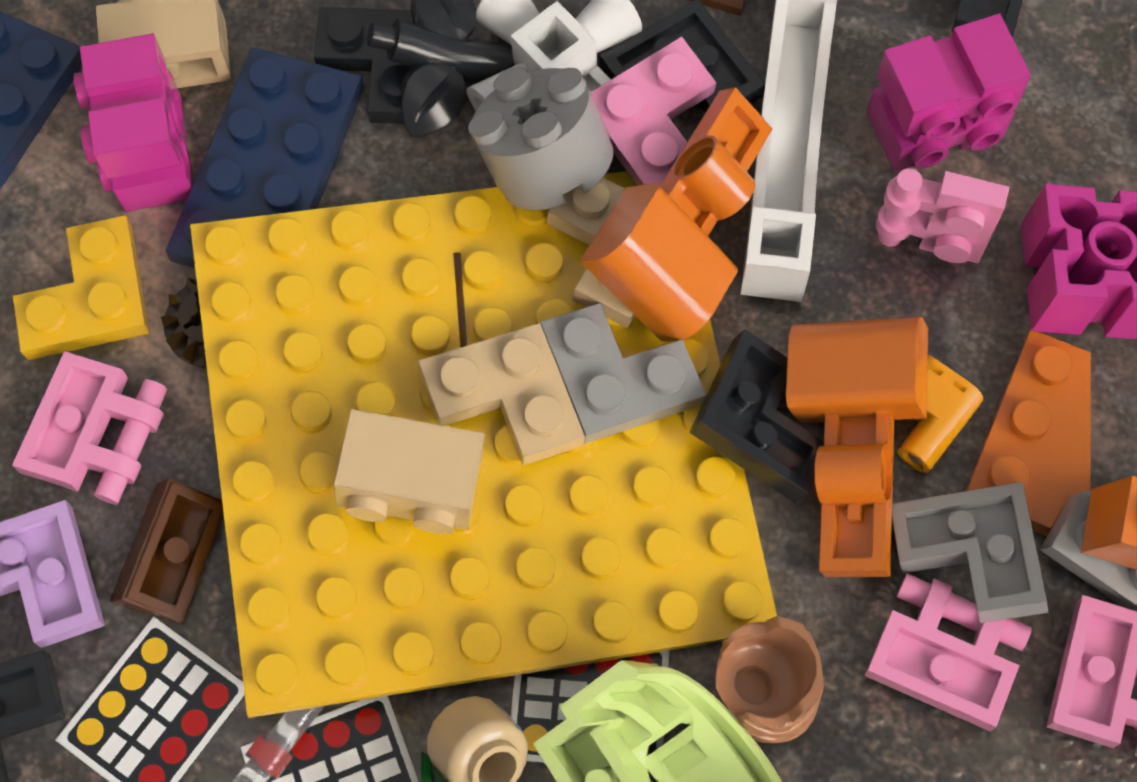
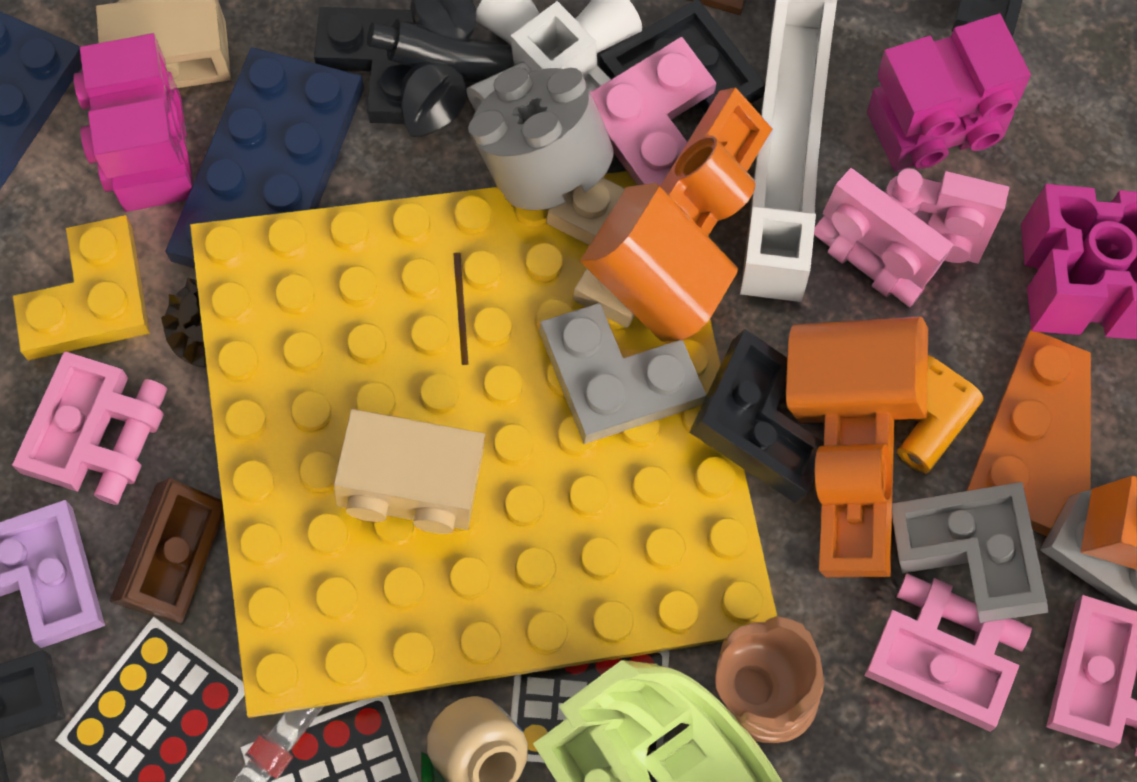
tan plate [418,323,585,466] -> none
none -> bright pink plate [814,168,954,308]

